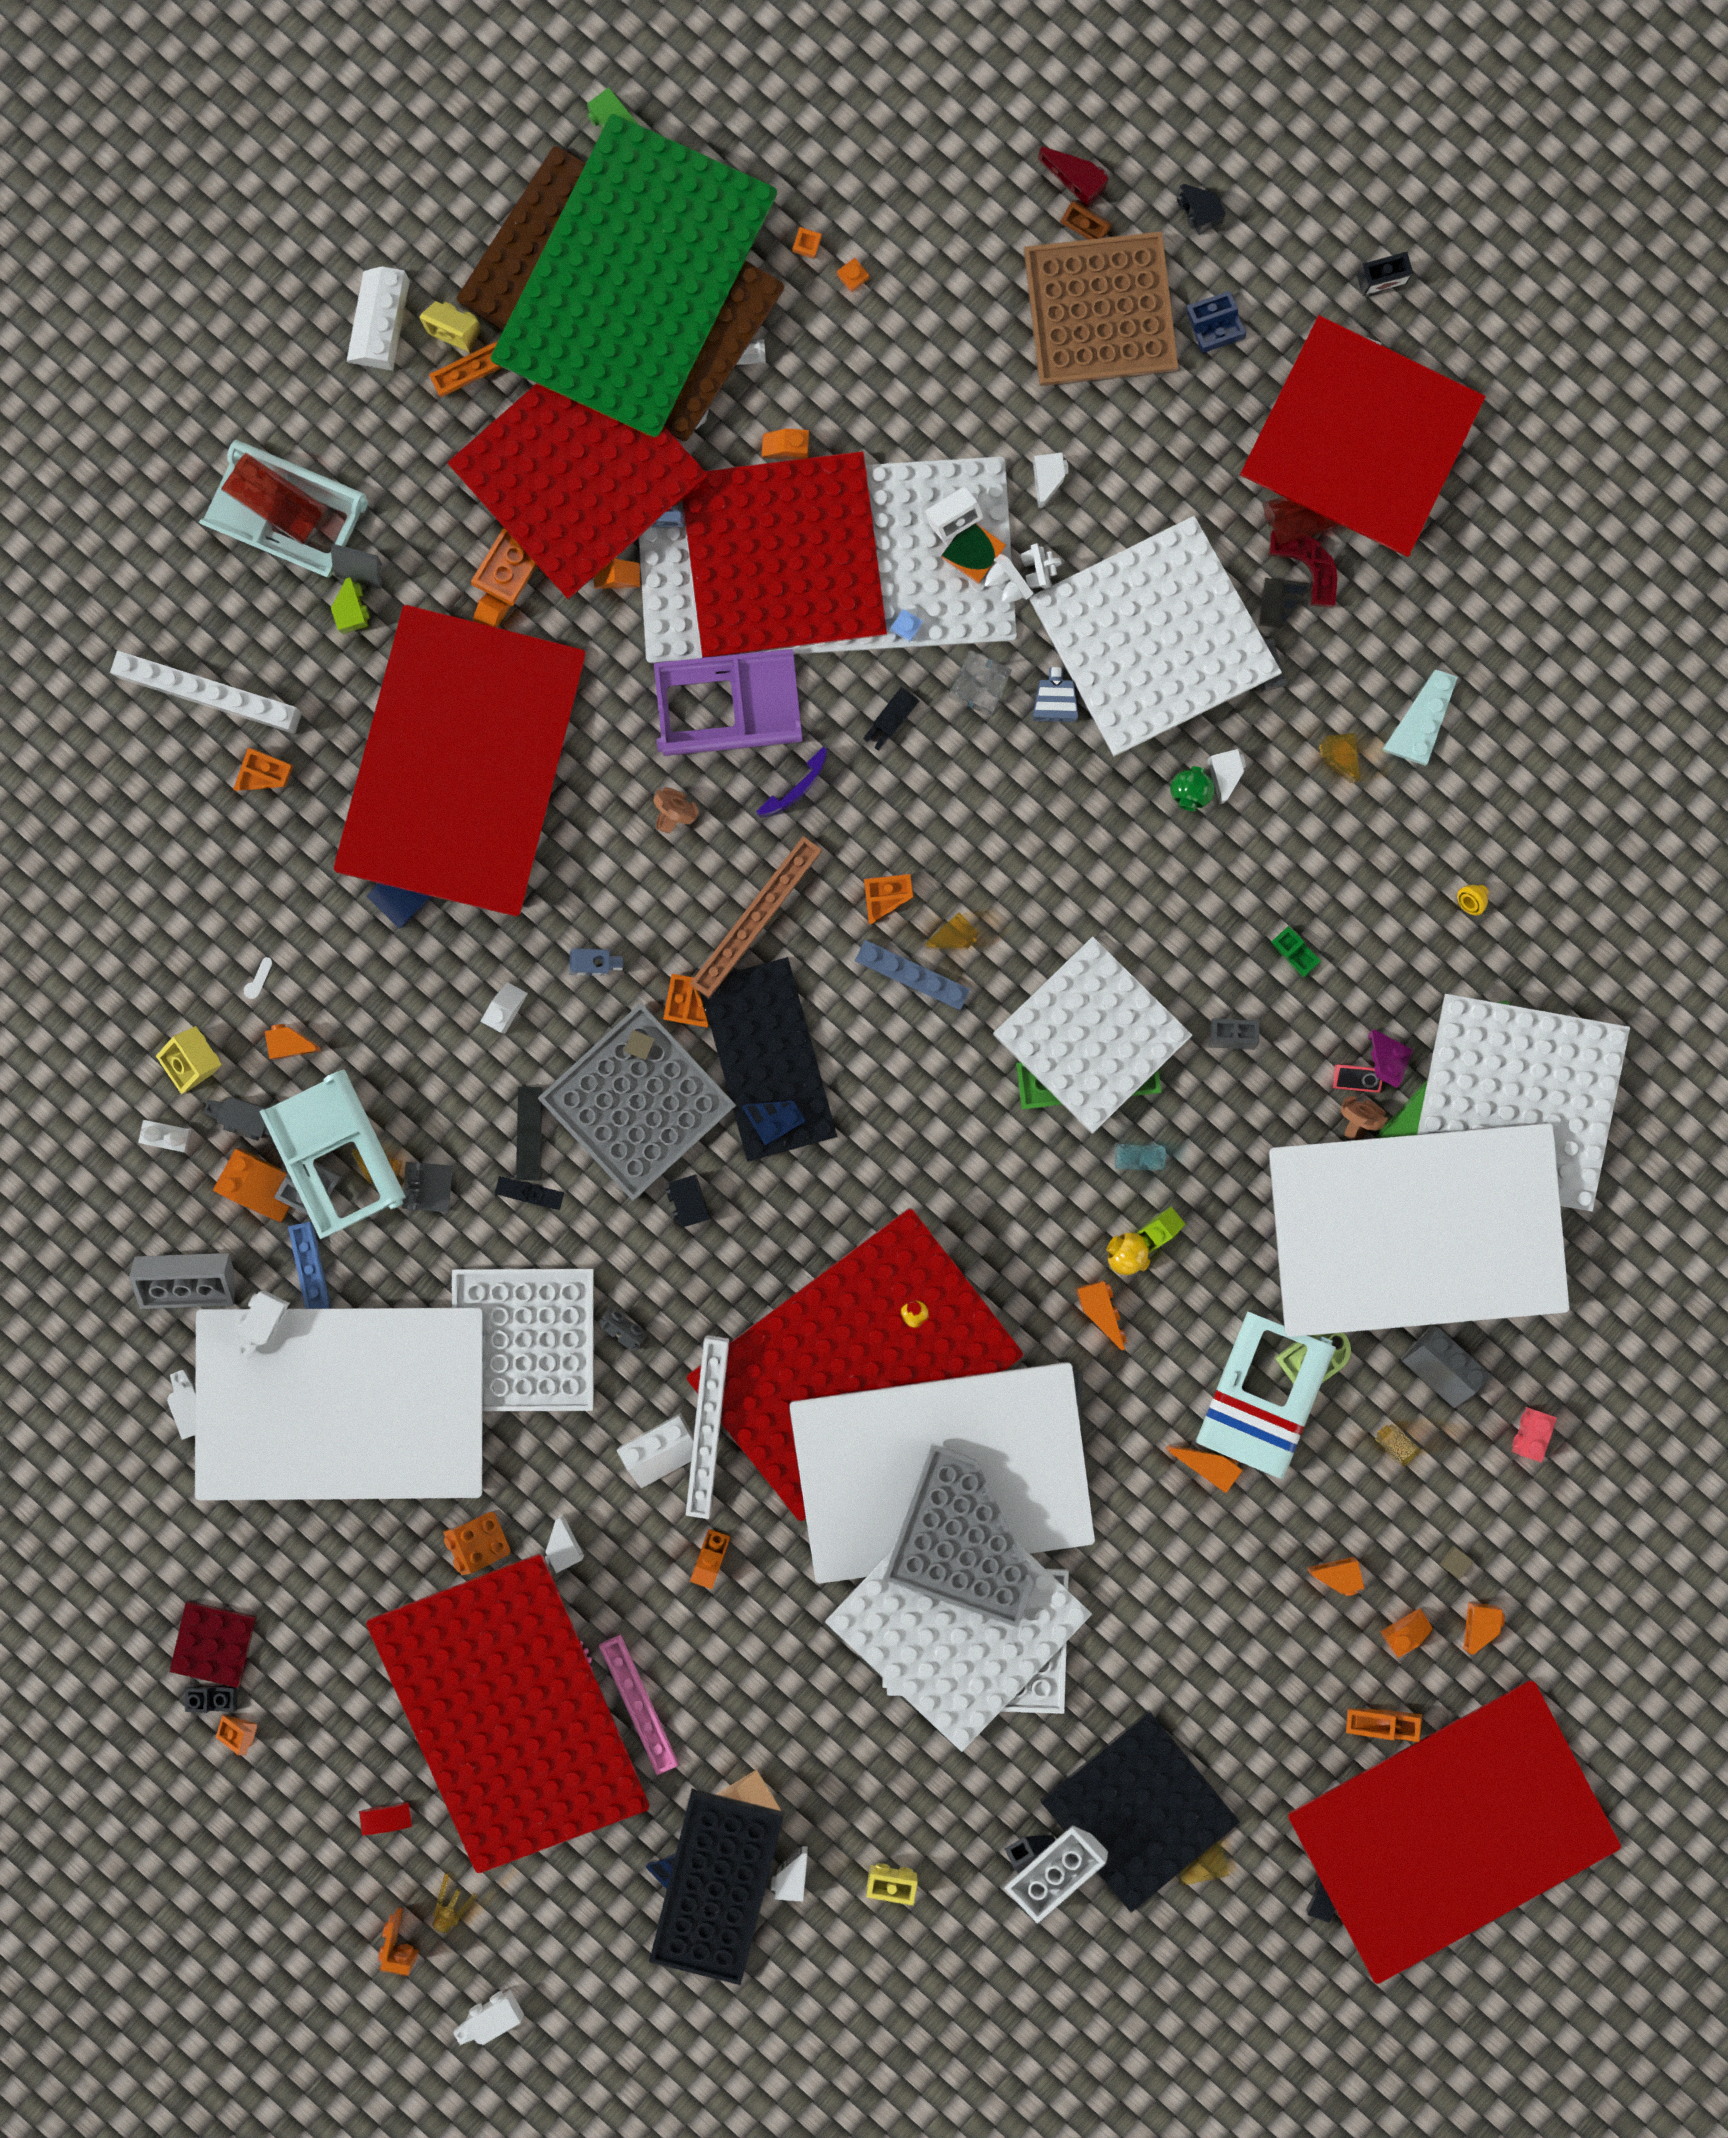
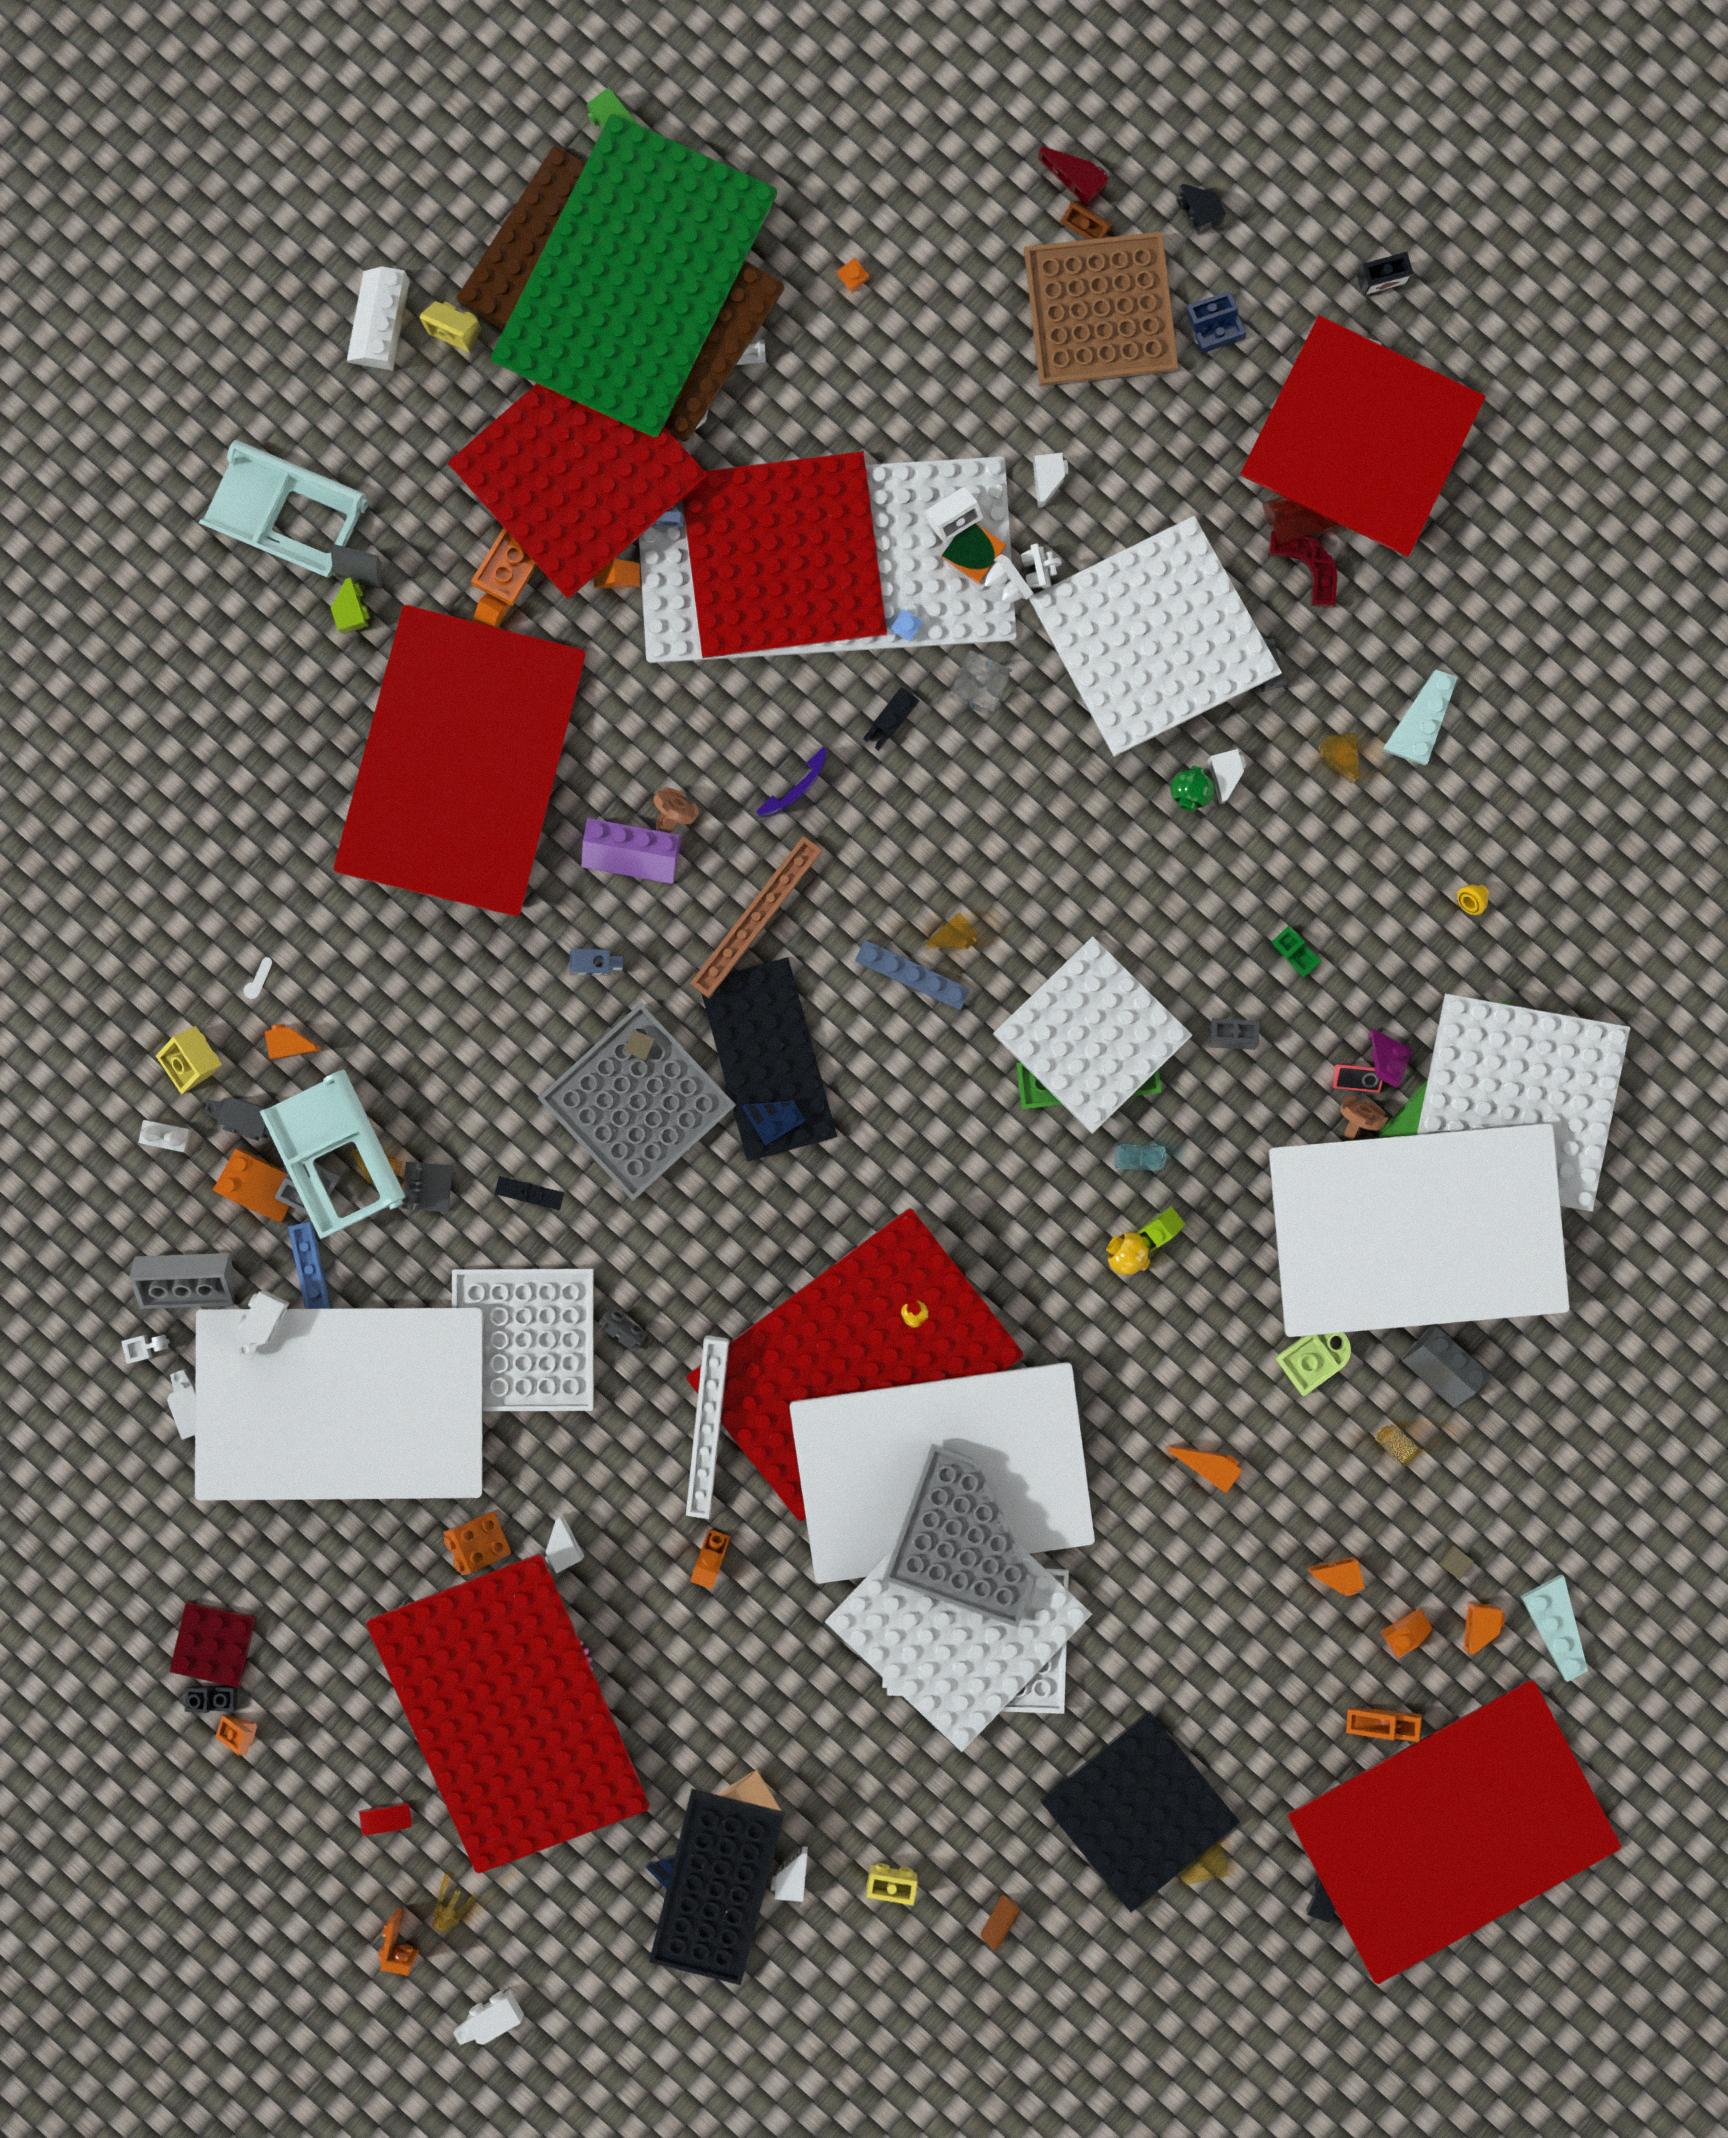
white brick [110,651,302,734] -> none
clear red brick [221,452,328,545] -> none
orange wing [233,748,294,791] -> none
dark blue slope [366,883,432,929] -> none
orange plate [429,341,503,398] -> none
white slope [481,982,528,1034] -> none
pearl dark grey tile [516,1087,543,1181] -> none
bright pink tile [599,1634,679,1775] -> none
white slope [617,1413,694,1488] -> none
medium lavender piece [654,649,802,756] -> none
orange wing [663,974,709,1028] -> none
black brick [666,1174,711,1228] -> none
orange slope [762,428,809,460] -> none
orange plate [793,227,822,259] -> none
orange wing [864,874,913,924] -> none
white slope [1004,1826,1108,1924] -> none
black slope [1004,1835,1056,1874] -> none
torso [1032,667,1078,722] -> none
orange slope [1076,1280,1127,1350] -> none
light aqua piece [1195,1311,1336,1479] -> none
clear smoke wing [1258,578,1309,628] -> none
coral brick [1512,1407,1557,1463] -> none
none -> white plate [121,1335,170,1364]
none -> medium lavender slope [581,818,682,884]
none -> dark orange slope [981,1894,1020,1951]
none -> light aqua wing [1520,1574,1588,1682]

